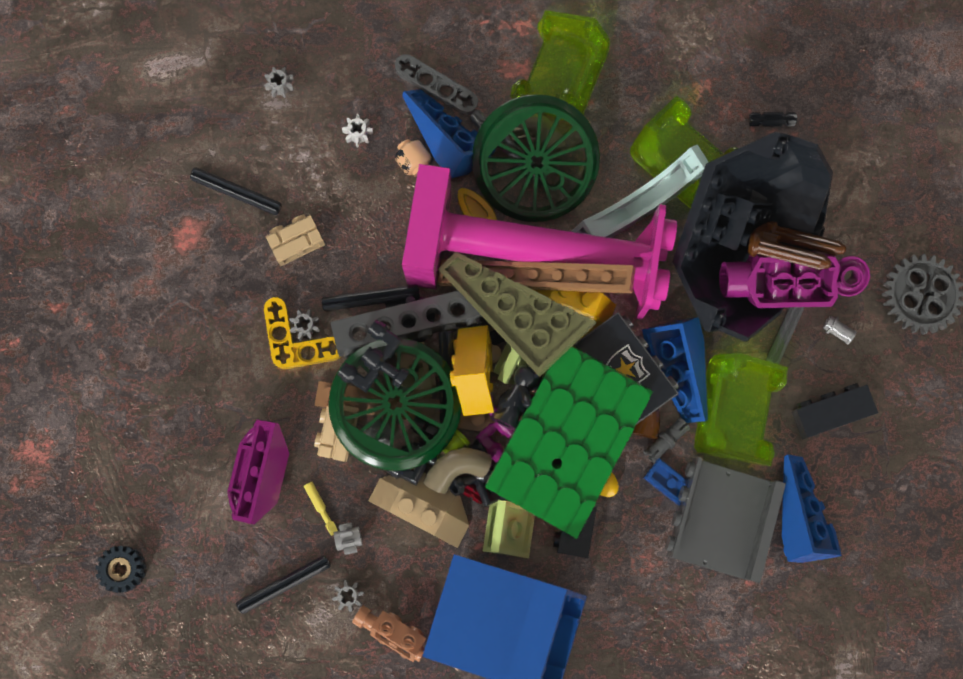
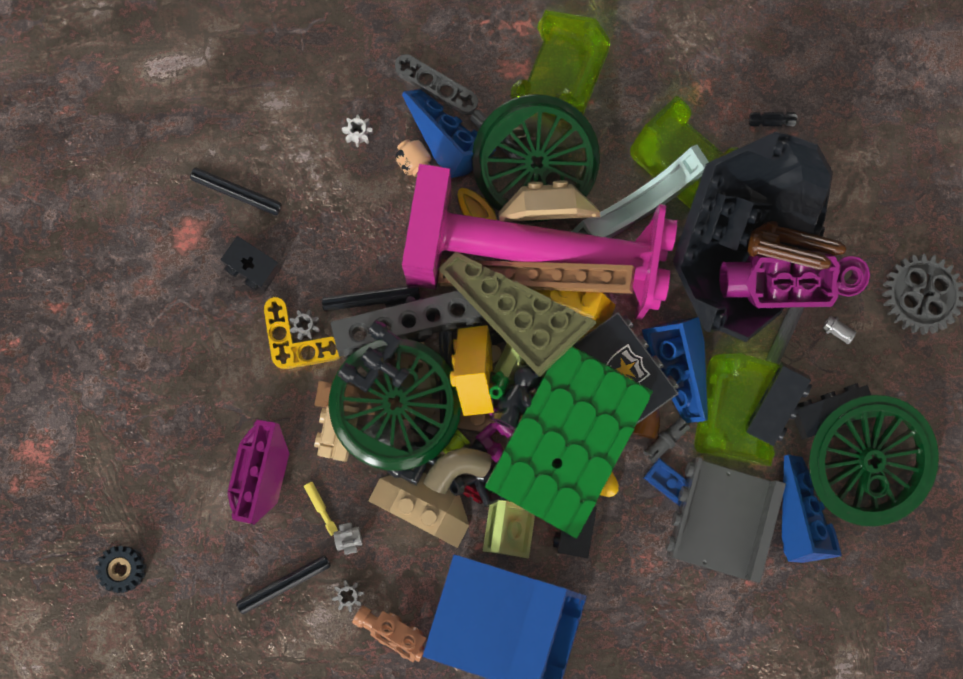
light grey gear [264,67,294,98] -> none
tan brick [266,215,325,266] -> none
none -> black brick [220,236,282,292]
none -> green arm [489,371,509,399]
none -> tan wedge [498,181,600,222]
none -> black brick [745,362,812,446]
none -> dark green piece [809,395,939,526]

